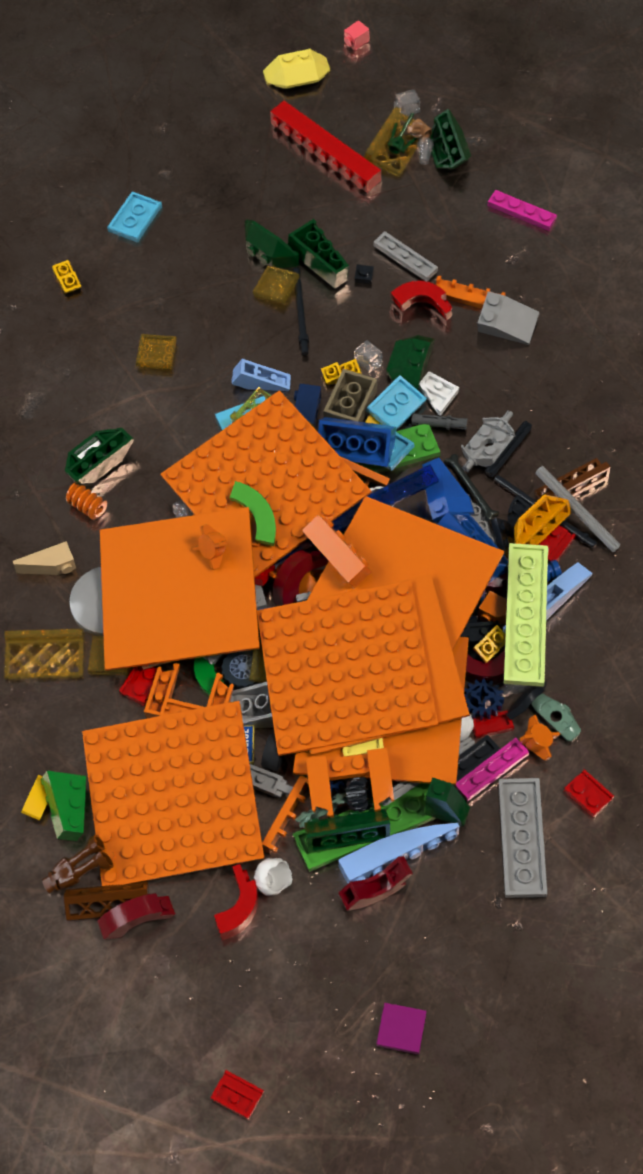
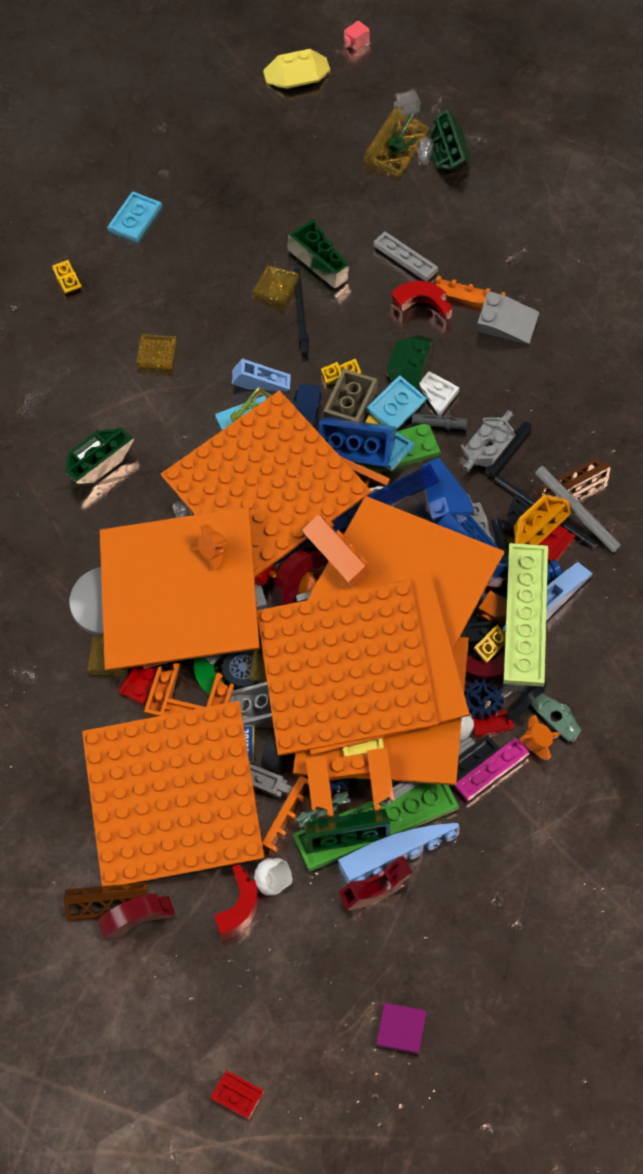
clear yellow fence [4,629,85,679] -> none
tan slope [13,542,76,575] -> none
yellow slope [21,774,48,821] -> none
green wedge [41,771,86,841] -> none
reddish brown piece [42,835,114,894] -> none
orange piece [66,482,107,520] -> none
bright green tile [230,481,276,546] -> none
dark green wedge [244,219,299,269] -> none
red brick [270,101,381,193] -> none
black gear [345,777,373,812] -> none
black plate [354,265,374,284] -> none
clear brick [354,340,382,373] -> none
medium nougat axle [407,118,432,141] -> none
dark green slope [425,777,470,827] -> none
pearl dark grey piece [444,454,499,522] -> none
dark pink plate [487,190,557,231] -> none
light grey plate [498,778,547,898] -> none
red plate [564,769,614,818] -> none

